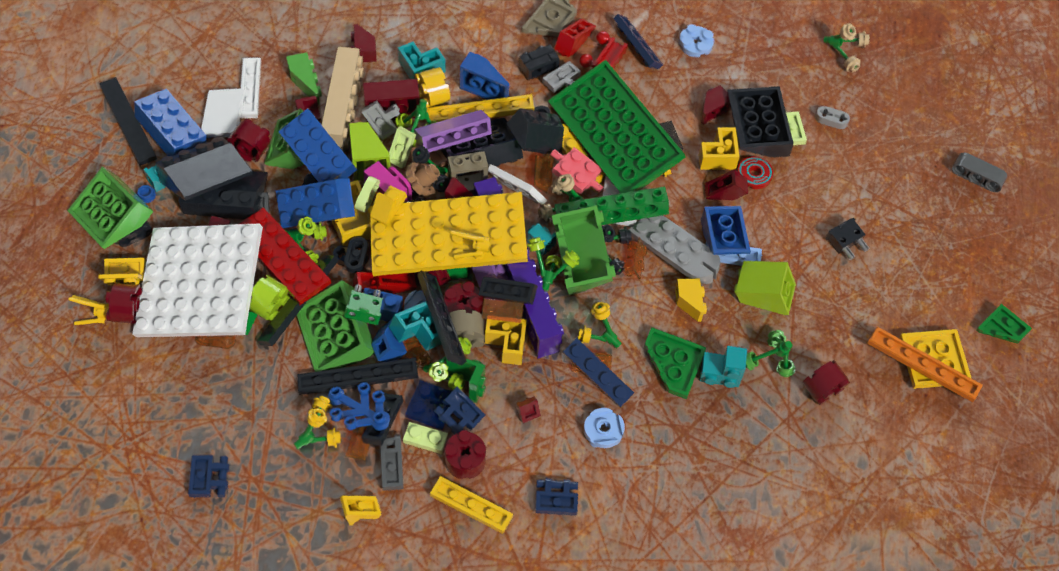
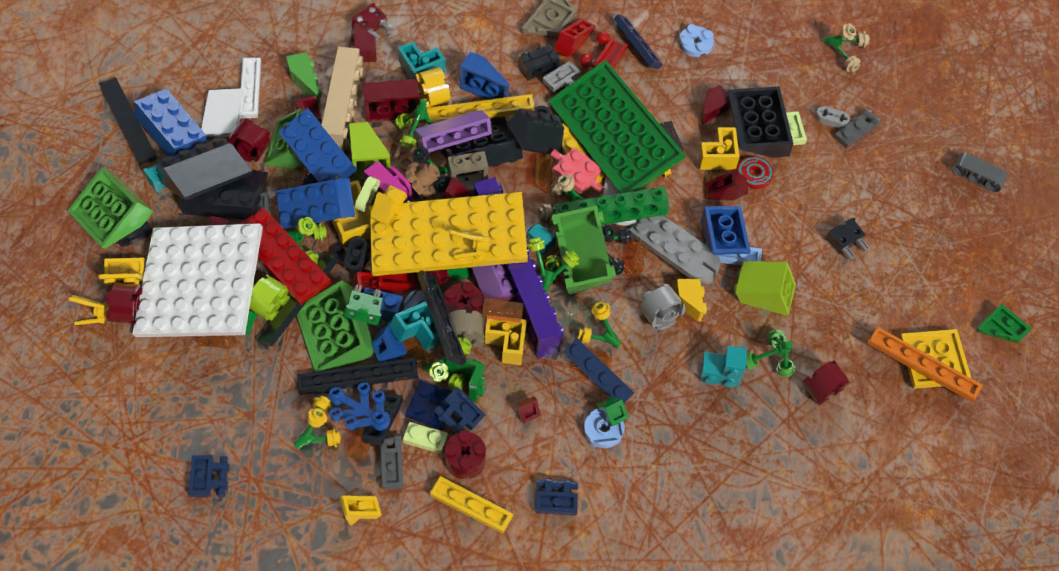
blue plate [137,185,156,203] -> none
light grey plate [362,100,400,140] -> none
yellowish green plate [389,127,416,168] -> none
black plate [478,277,538,305] -> none
white tile [488,164,547,205] -> none
green plate [644,327,706,400] -> none
none -> dark red piece [352,3,392,41]
none -> green panel [596,397,629,426]
none -> light grey brick [640,284,686,330]
none -> dark grey plate [834,108,882,149]

